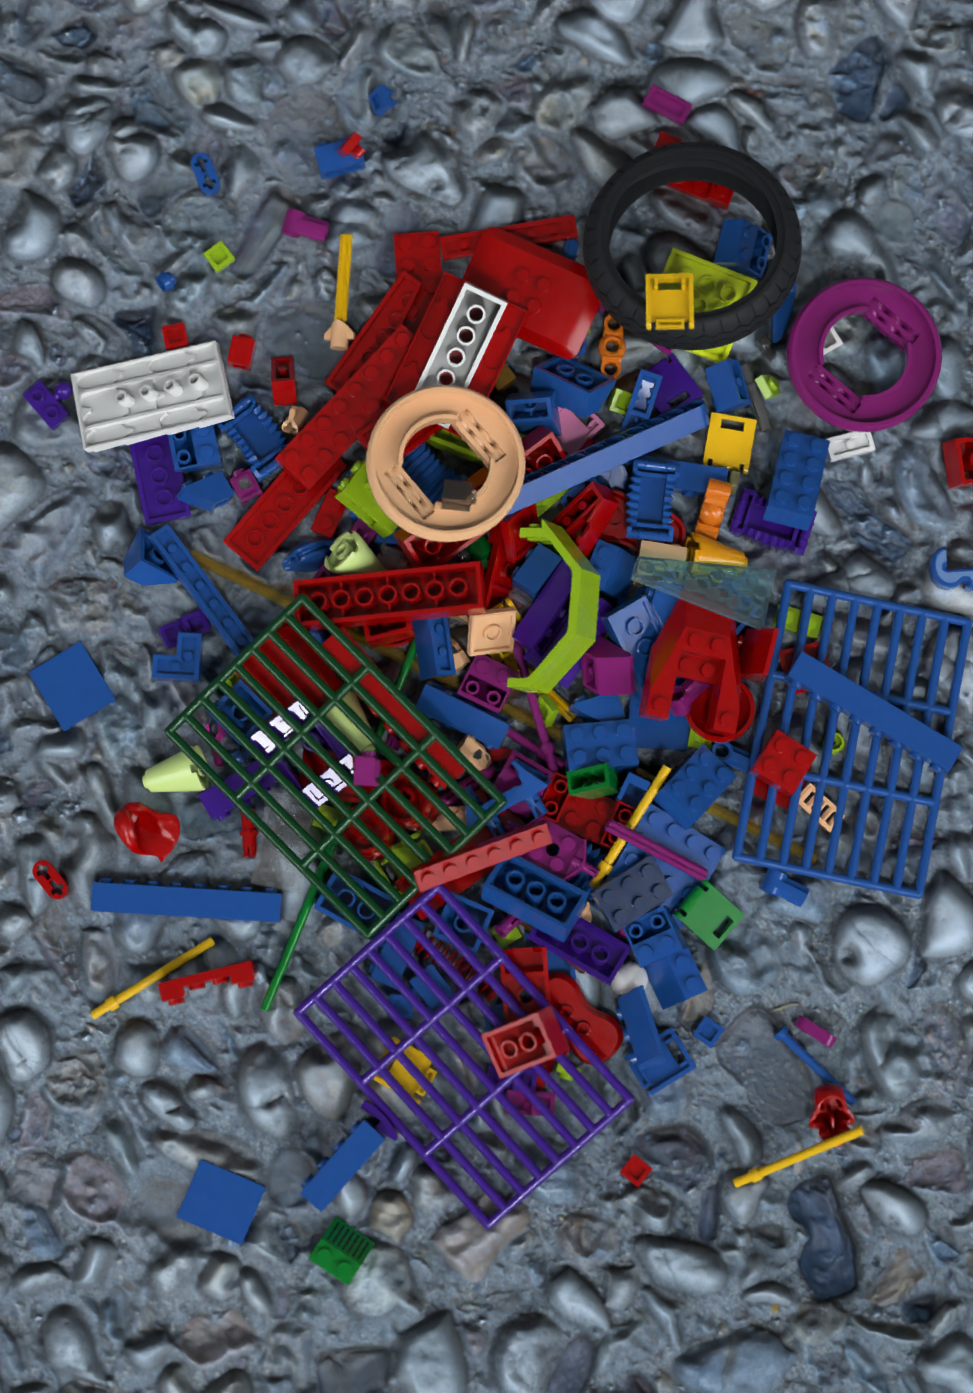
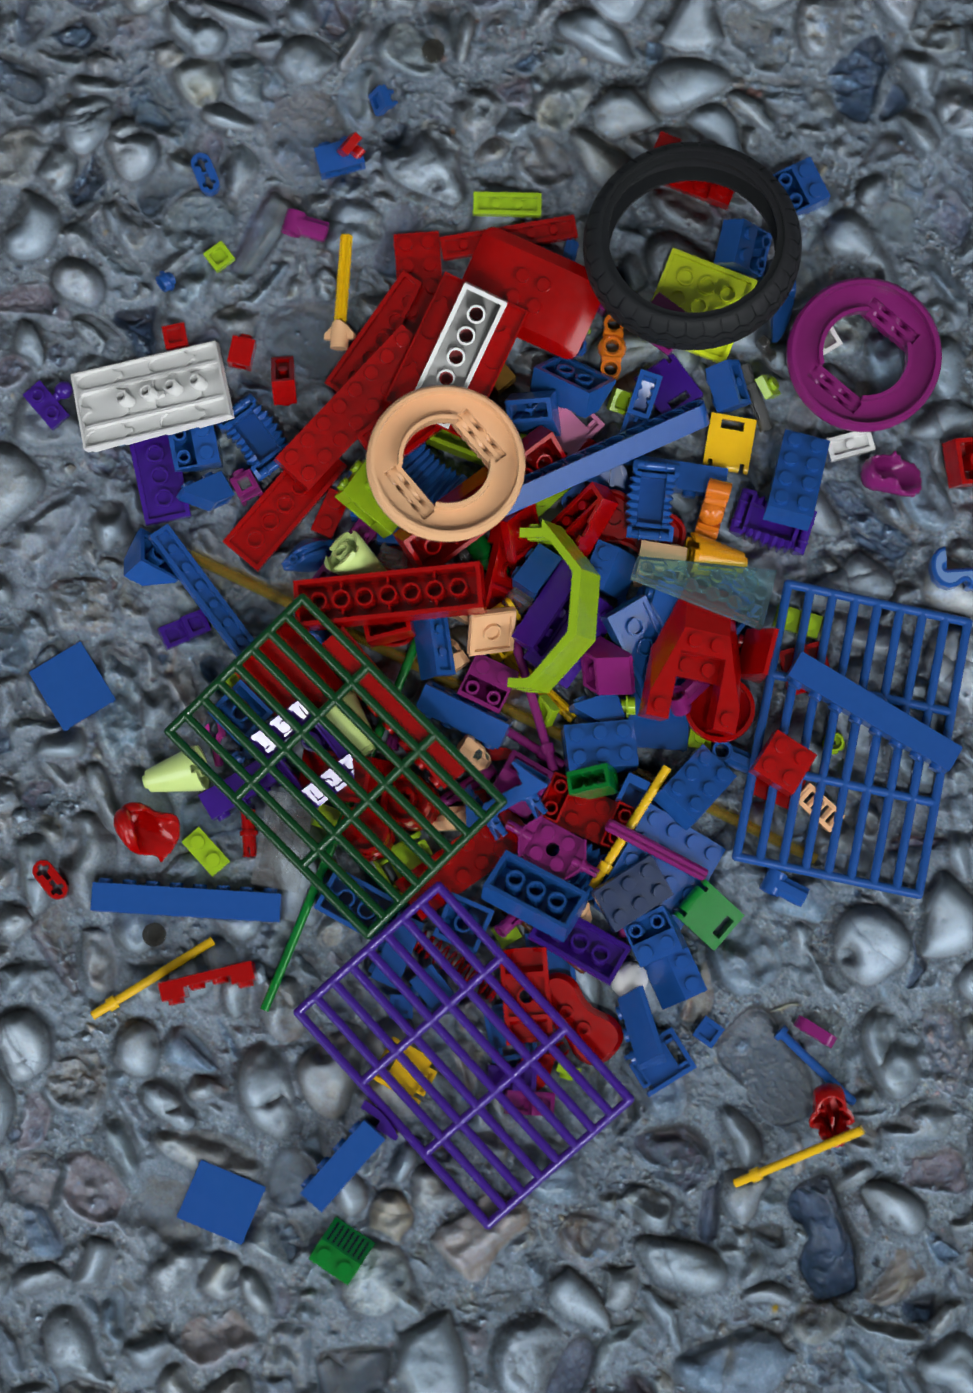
blue panel [152,632,204,683] -> none
light nougat piece [282,405,309,435] -> none
magenta window [354,751,381,786] -> none
red plate [411,819,552,892] -> none
clear smoke brick [441,479,477,512] -> none
red slope [481,1005,570,1079] -> none
red plate [619,1154,653,1187] -> none
magenta tile [642,84,693,126] -> none
yellow container [646,273,694,330] -> none
olive tile [728,471,741,496] -> none
none -> clear smoke tile [142,923,167,947]
none -> lime plate [182,827,230,877]
none -> clear smoke tile [422,39,445,64]
none -> lime plate [473,191,542,218]
none -> lime plate [621,695,636,718]
none -> blue slope [773,157,831,216]
none -> magenta piece [860,451,922,497]

